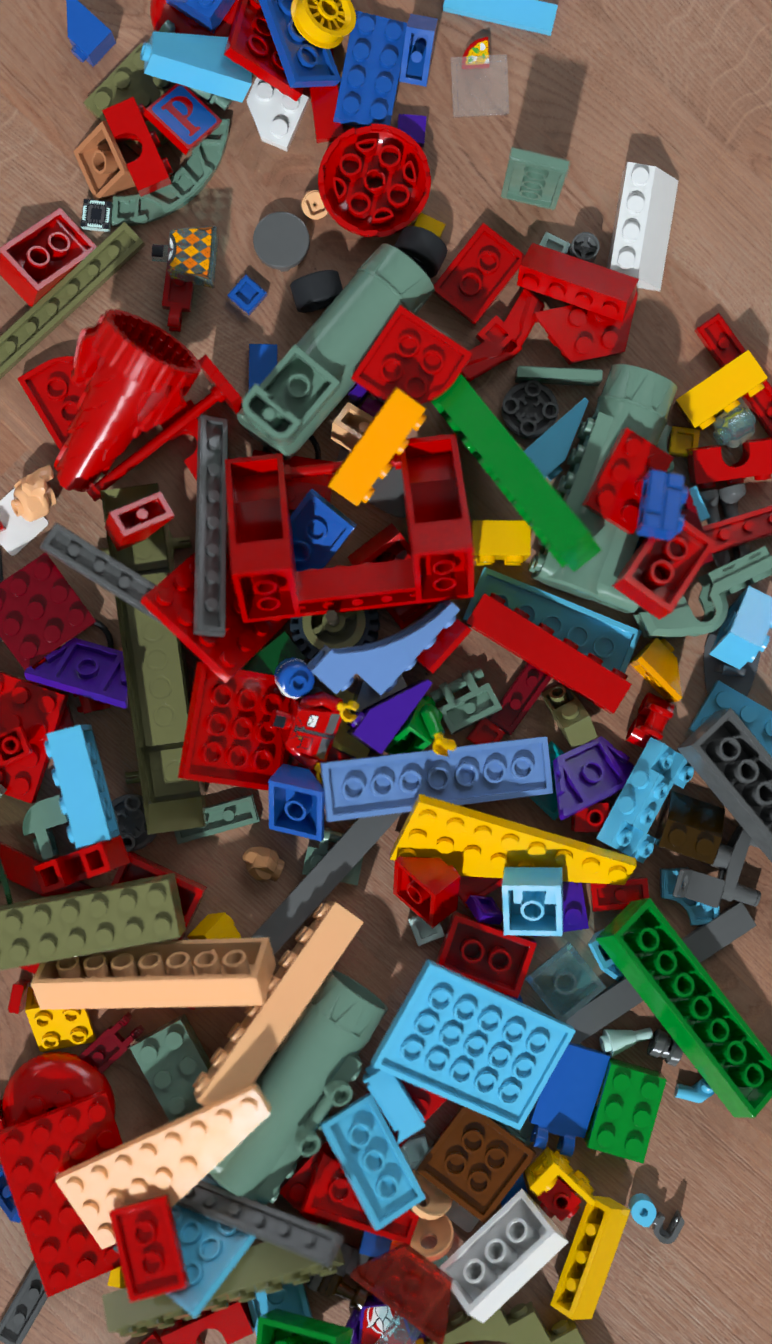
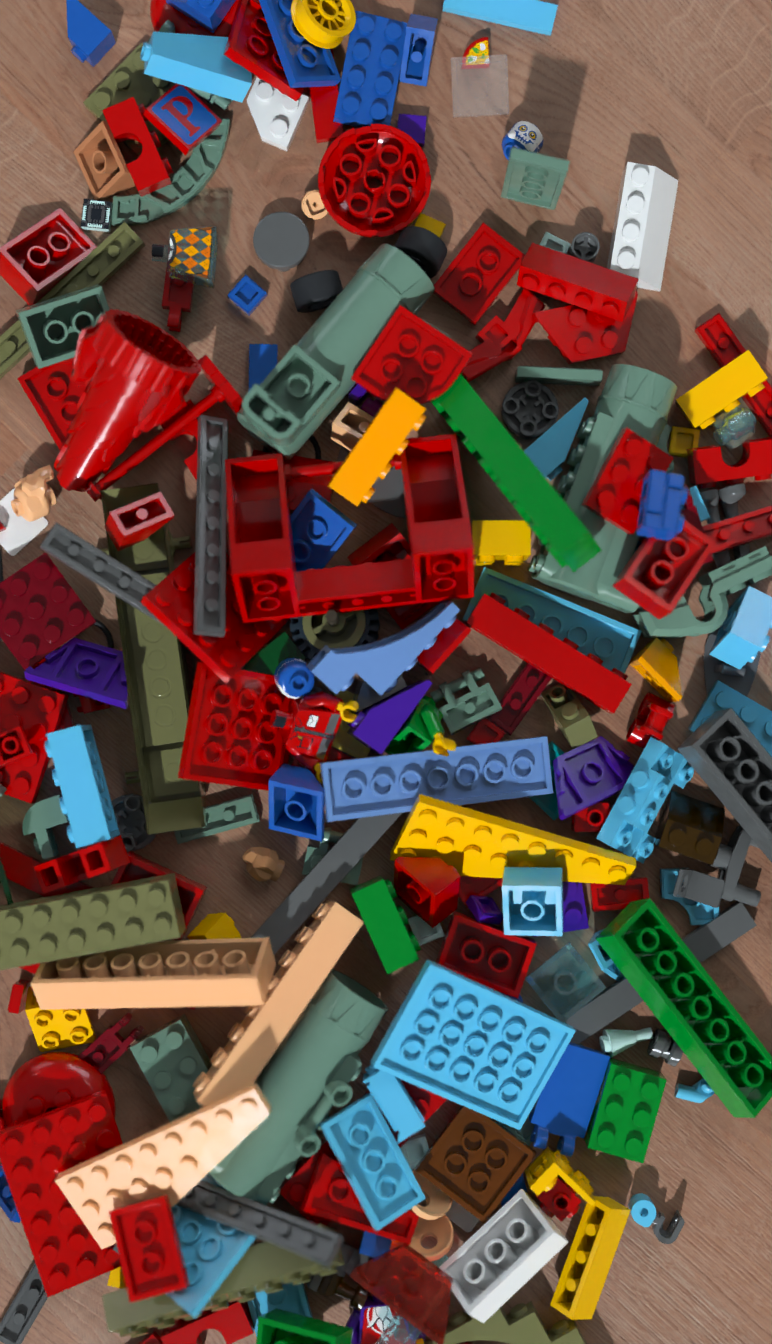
none -> sand green brick [16,284,109,369]
none -> green brick [349,875,421,974]
none -> head [501,121,543,161]

